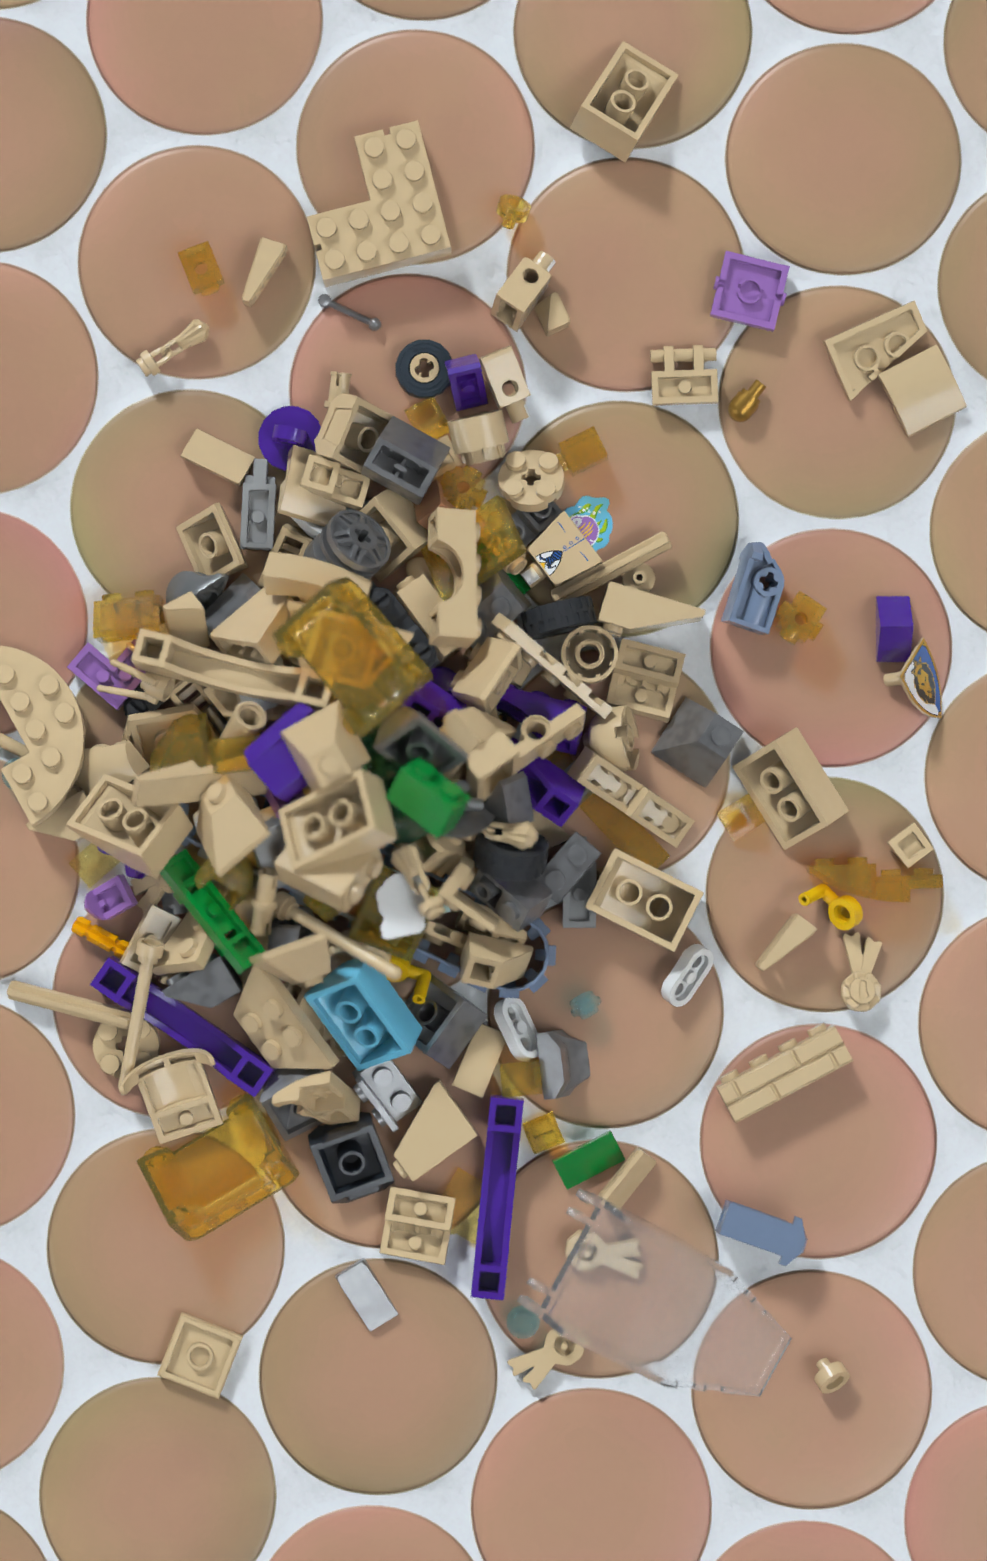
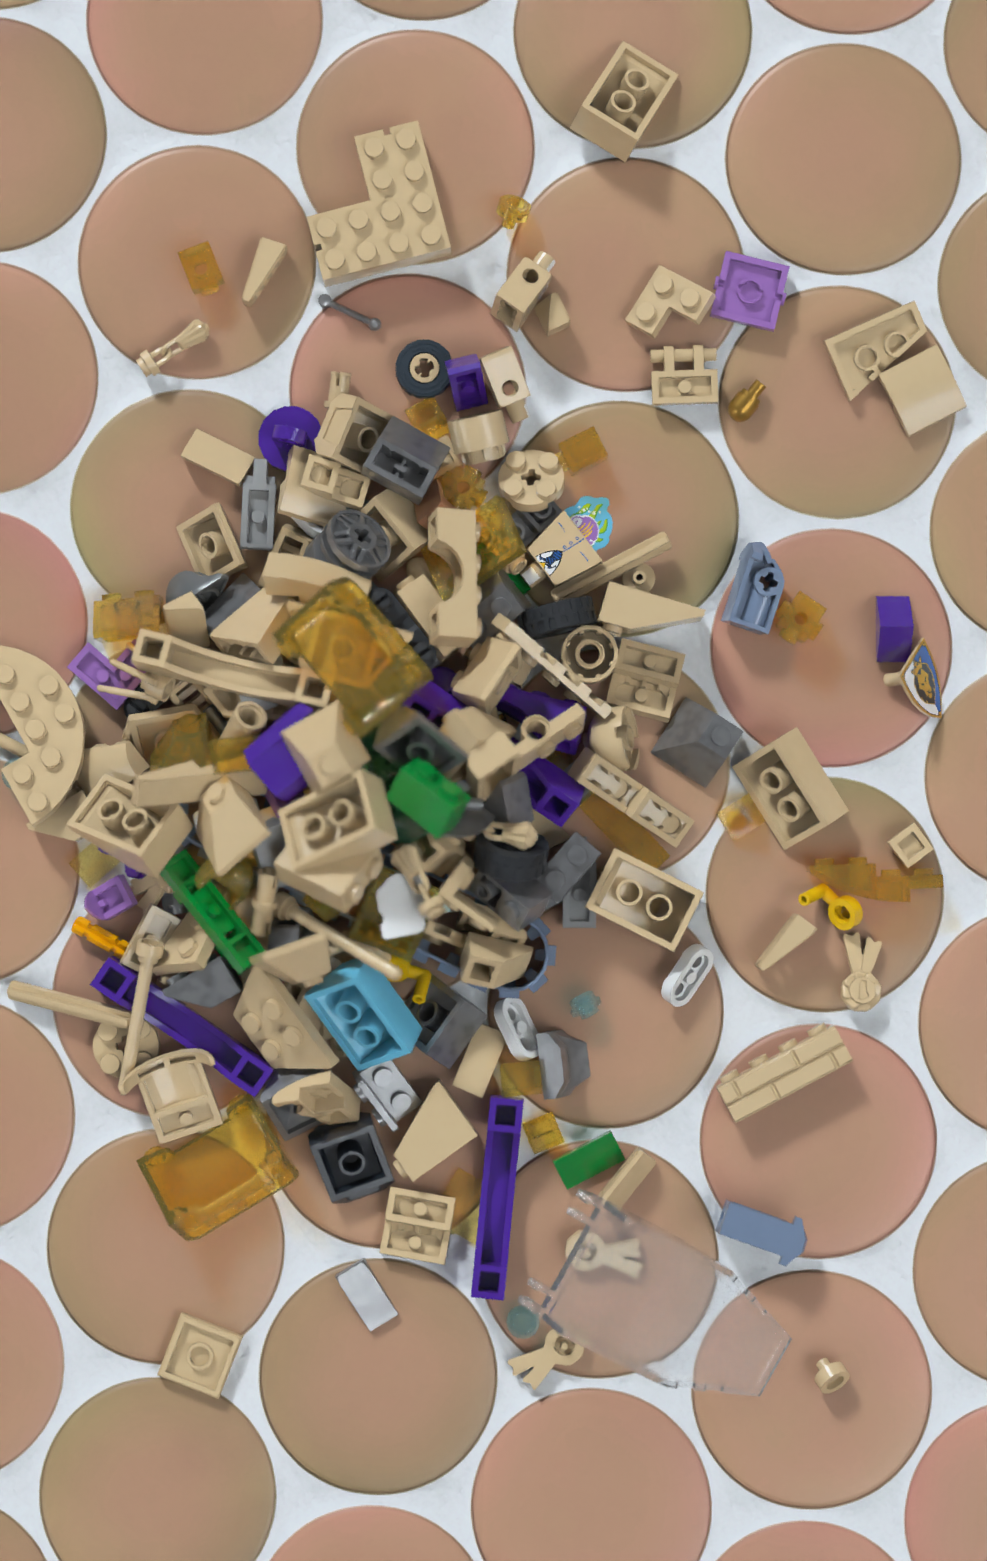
none -> tan plate [625,265,716,339]

